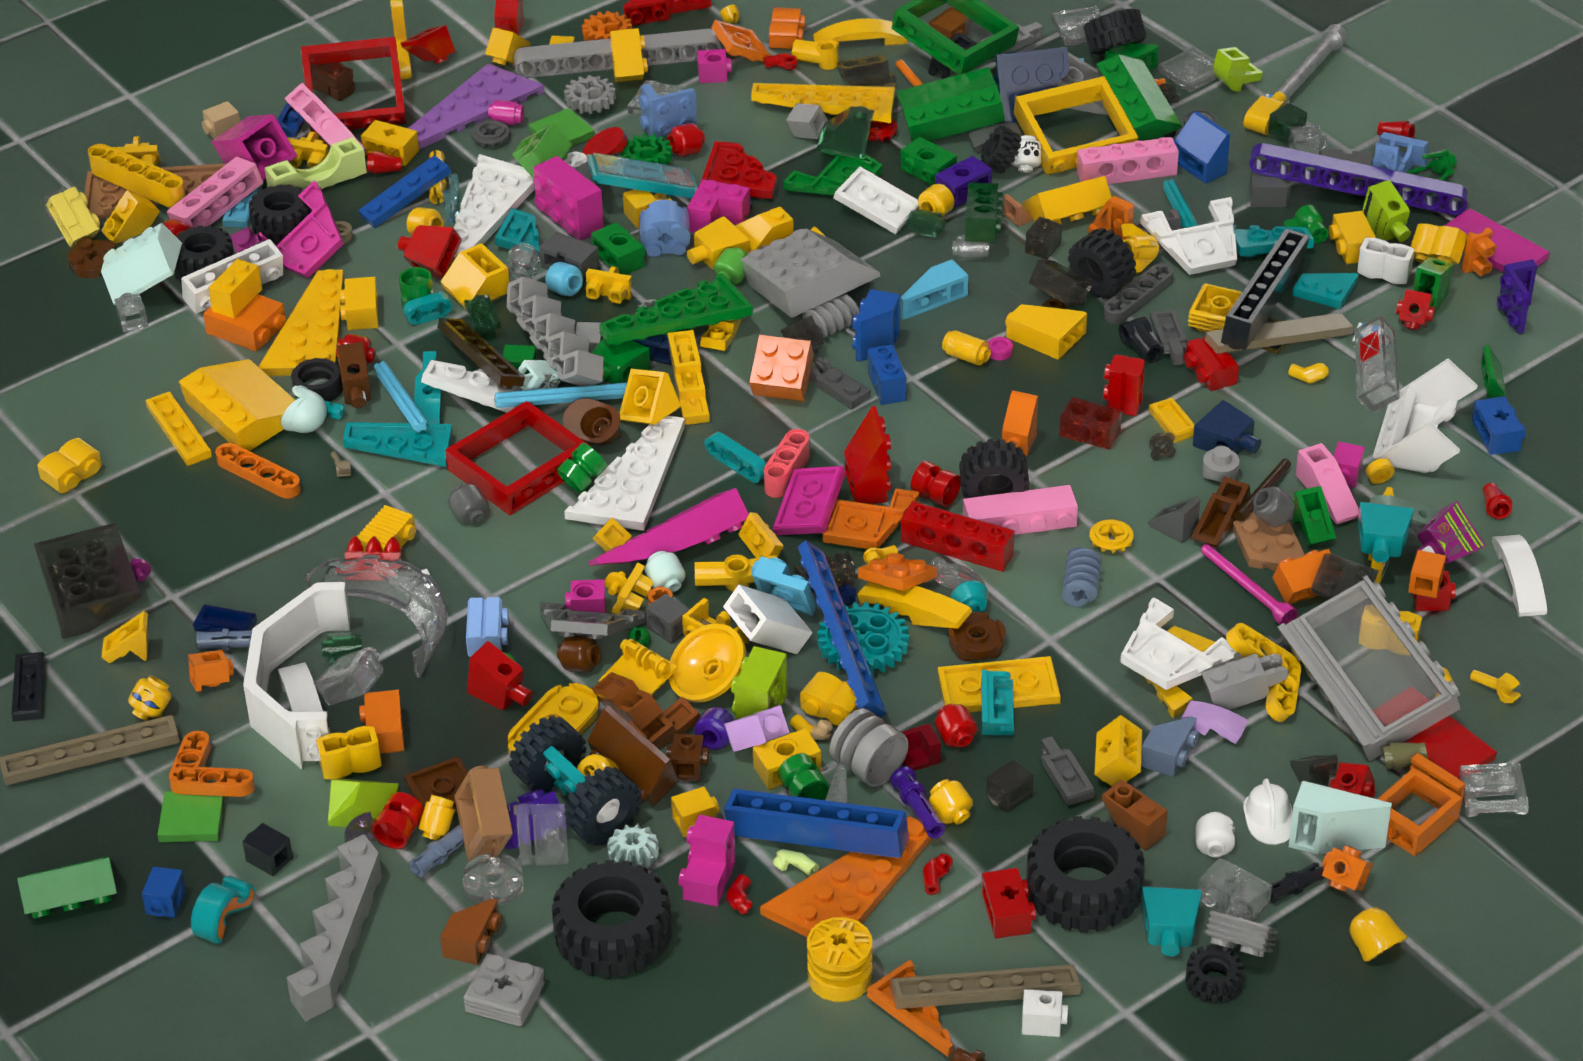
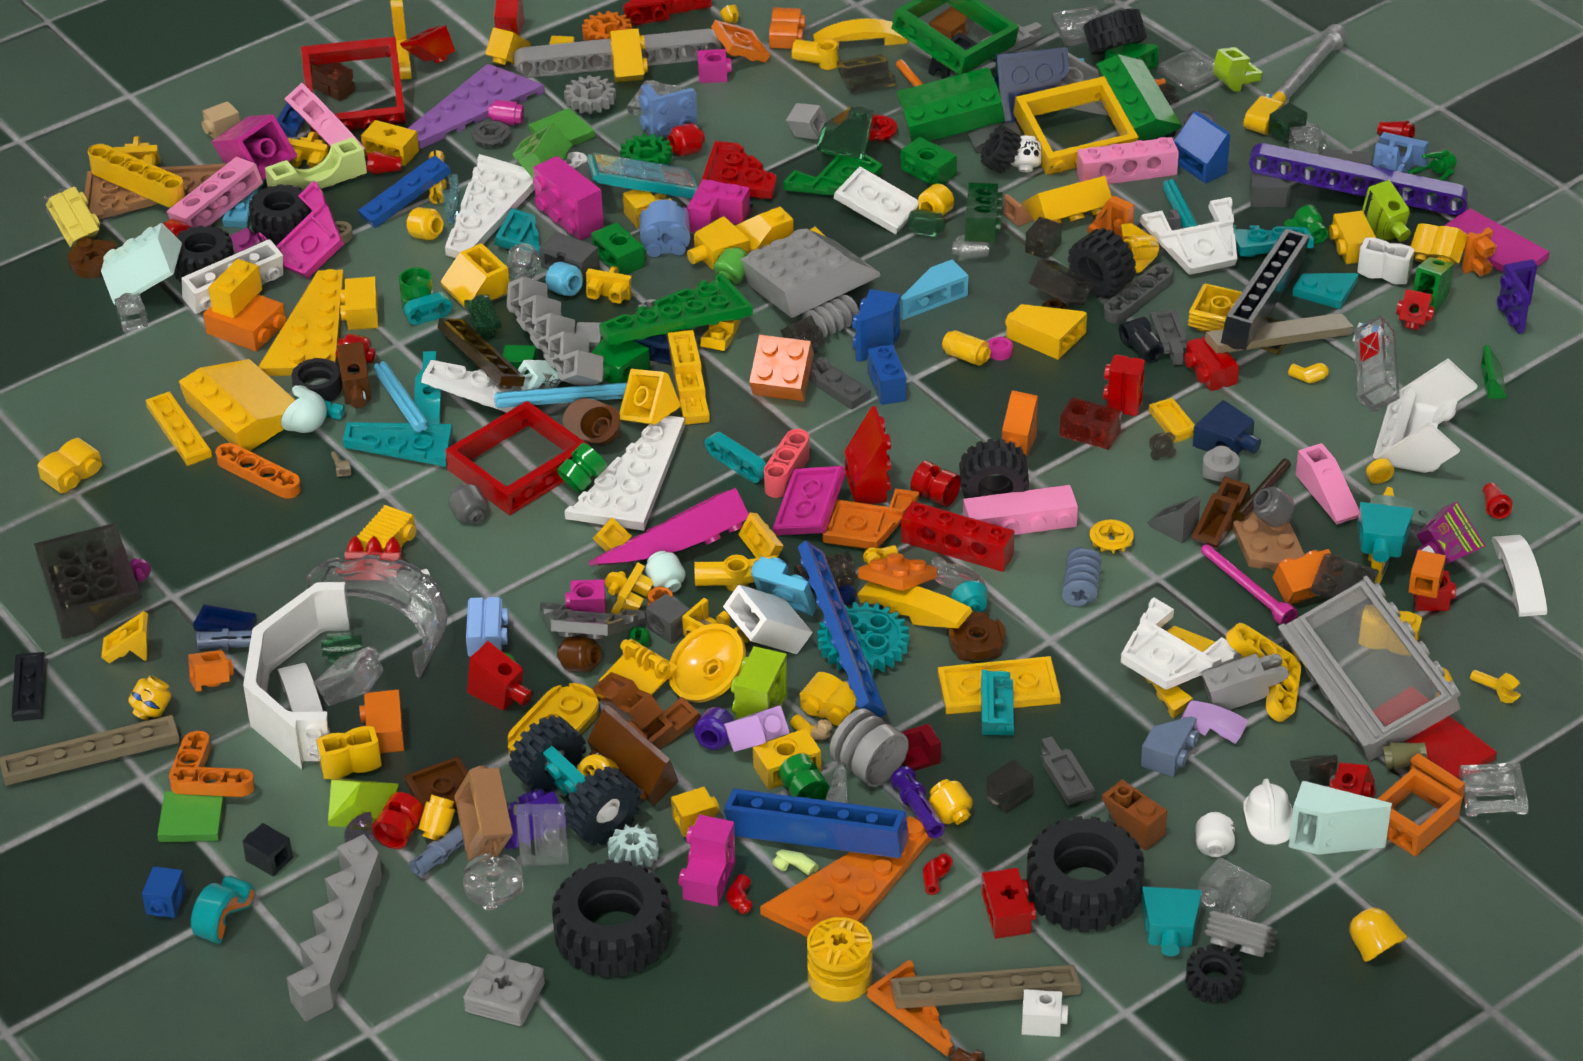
slope [17,856,117,918] -> none
yellow slope [101,190,160,244] -> none
red torso [398,225,462,280] -> none
dark orange slope [440,899,502,965] -> none
red tile [582,127,628,156] -> none
reddish brown brick [666,734,709,781] -> none
yellow wing [751,83,895,123] -> none
red arm [763,53,798,70] -> none
red head [934,704,978,747] -> none
dark purple brick [935,156,992,208] -> none
yellow brick [1094,715,1142,787] -> none
black pin [1263,862,1325,903] -> none
green slope [1293,486,1336,546] -> none
orange brick [1322,845,1374,892] -> none
dark pink brick [1333,441,1365,488] -> none
blue brick [1472,396,1526,455] -> none

